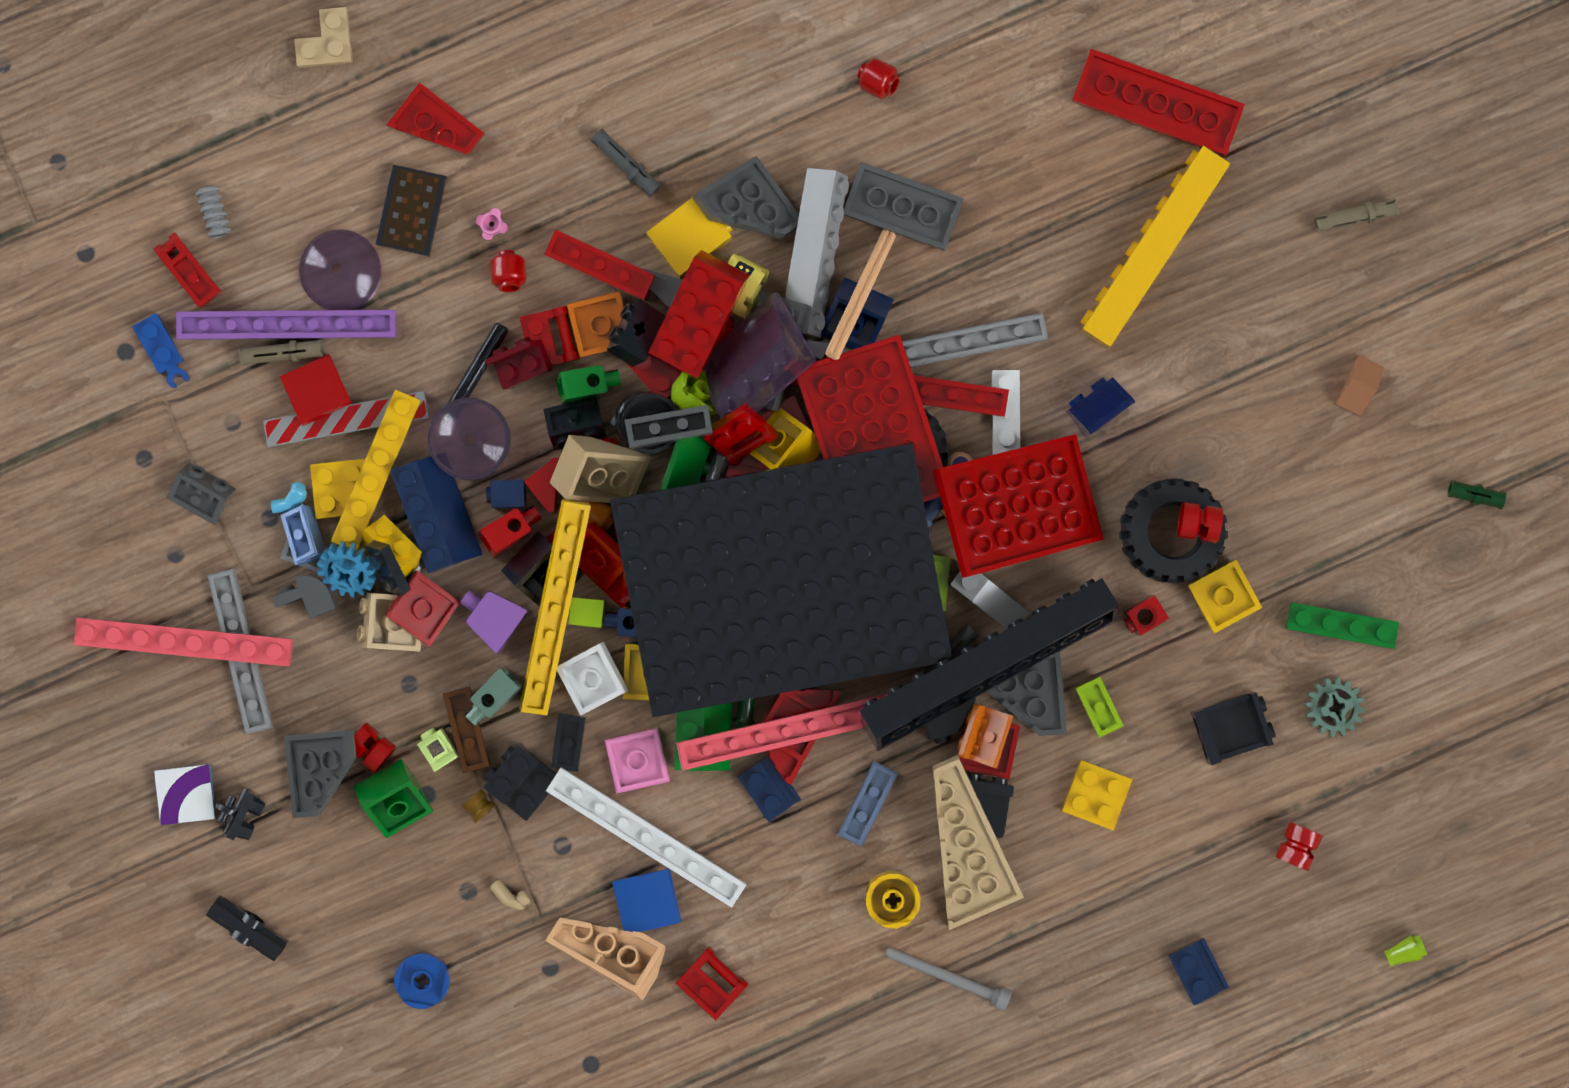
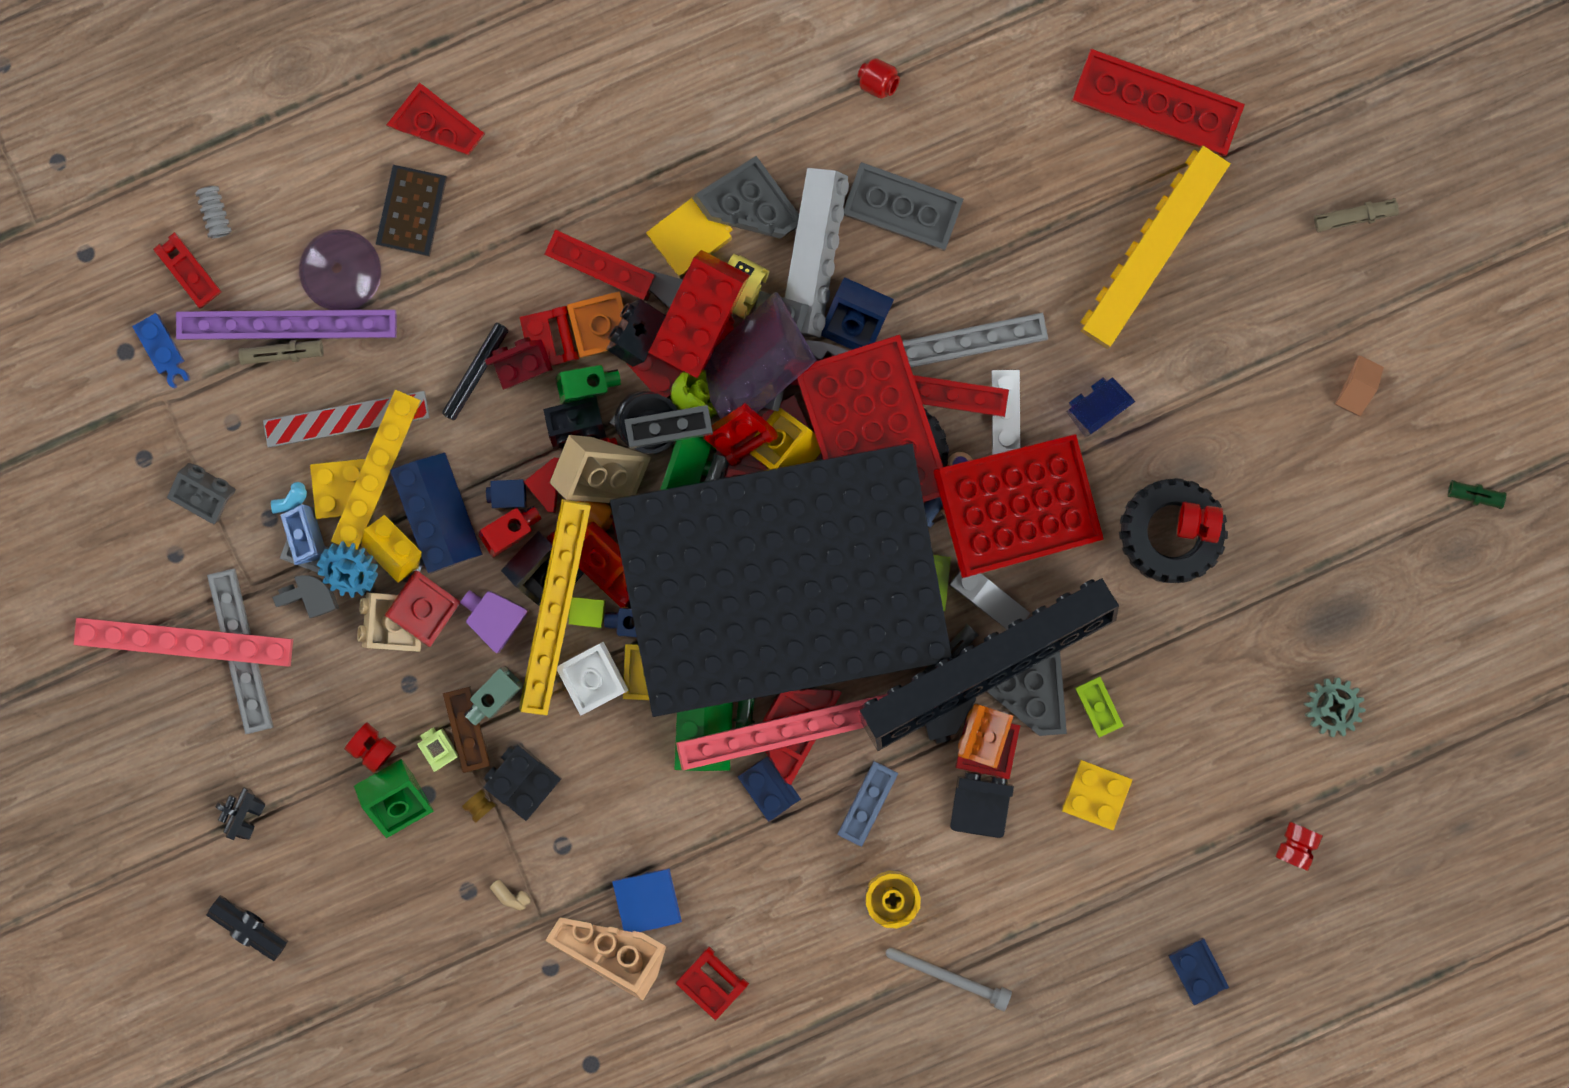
tile [154,764,217,825] -> none
red tile [279,354,352,427] -> none
dark grey plate [284,730,356,818] -> none
tan plate [294,7,353,68] -> none
black plate [366,540,411,596] -> none
blue plate [394,953,450,1009] -> none
clear purple dish [428,398,511,480] -> none
bright pink plate [476,208,508,240] -> none
red head [490,250,527,293] -> none
white plate [546,767,747,908] -> none
black plate [551,713,586,772] -> none
dark grey pin [591,129,661,198] -> none
bright pink tile [605,728,670,794] -> none
light nougat axle [825,229,896,360] -> none
tan wing [932,755,1024,930] -> none
red brick [1123,595,1169,636] -> none
yellow plate [1187,559,1262,634] -> none
black panel [1190,692,1276,765] -> none
green plate [1285,602,1399,649] -> none
lime cone [1384,934,1428,966] -> none

